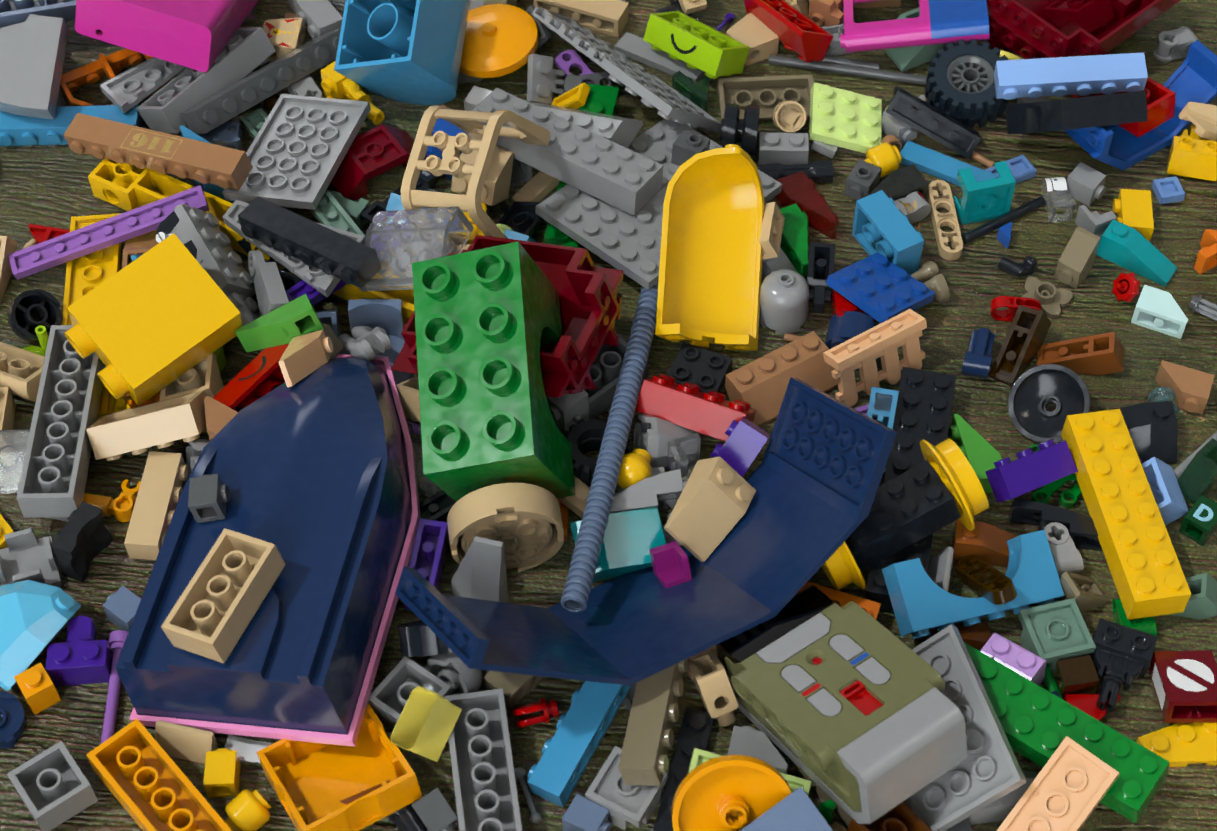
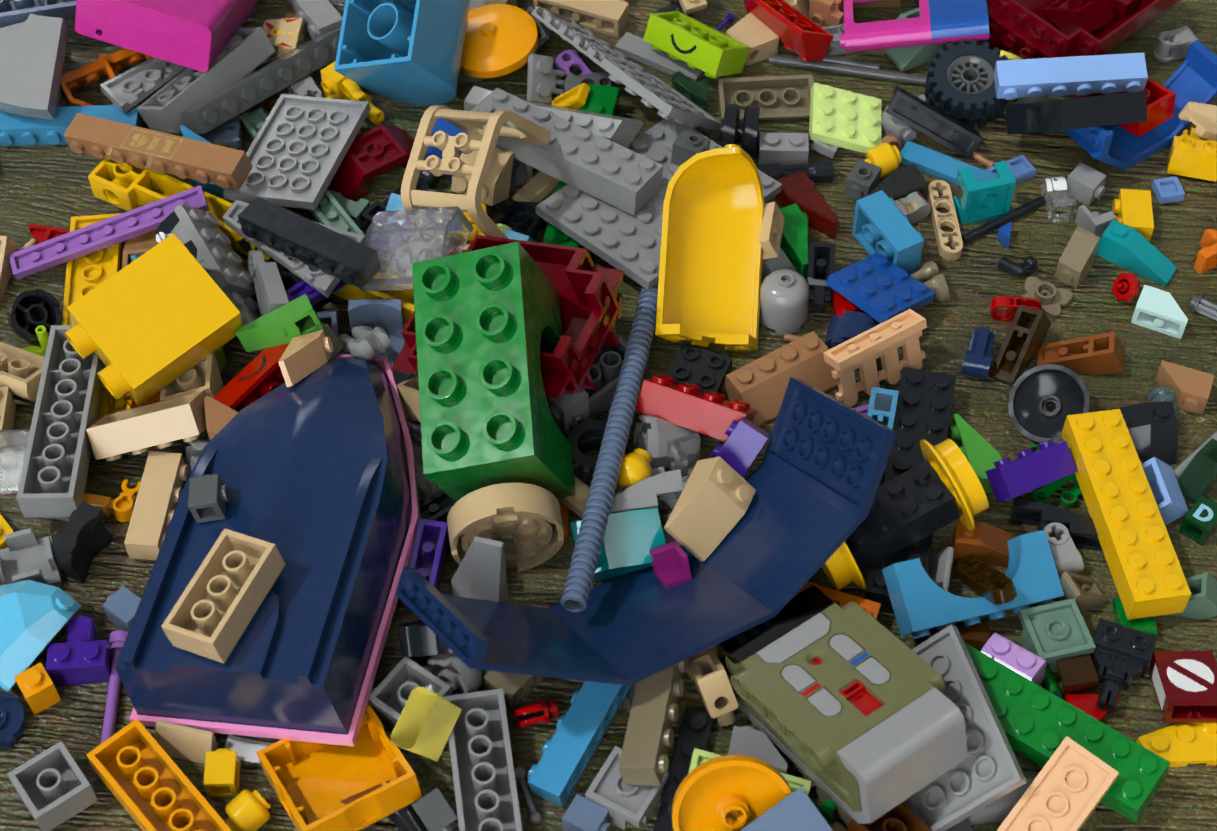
tan wheel [772,100,806,132] -> none

